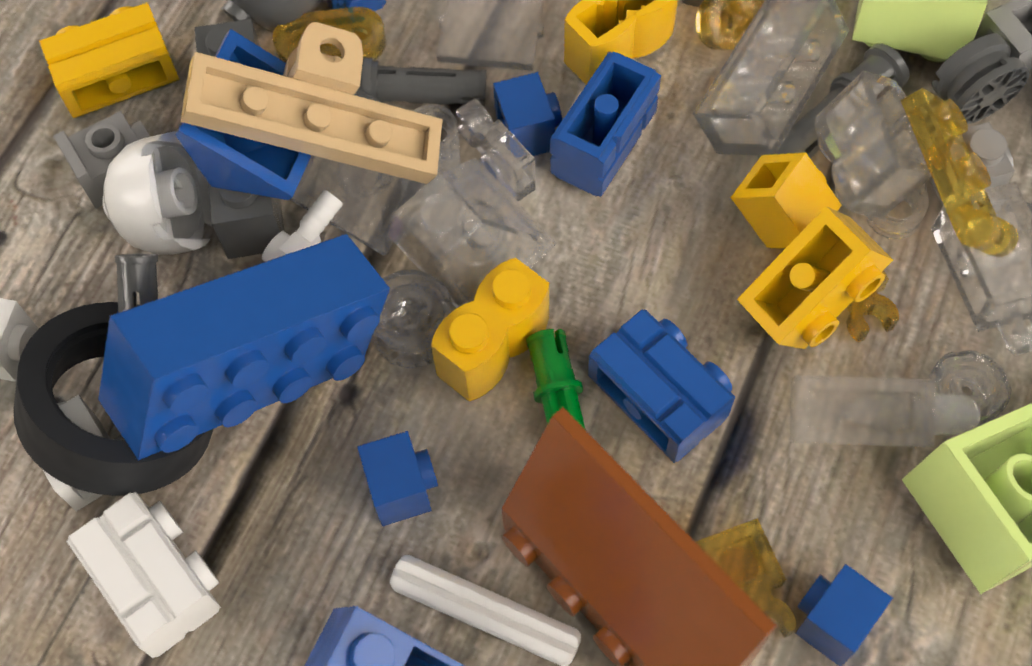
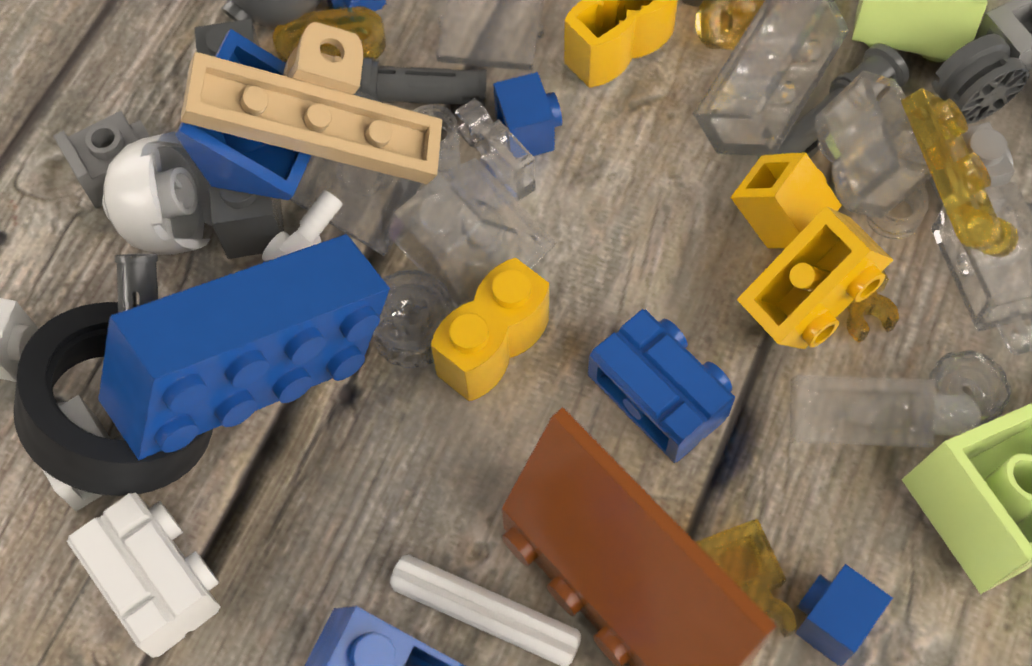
yellow brick [39,2,180,118] -> none
blue plate [357,431,438,527] -> none
green axle [526,329,586,430] -> none
blue brick [550,51,661,197] -> none

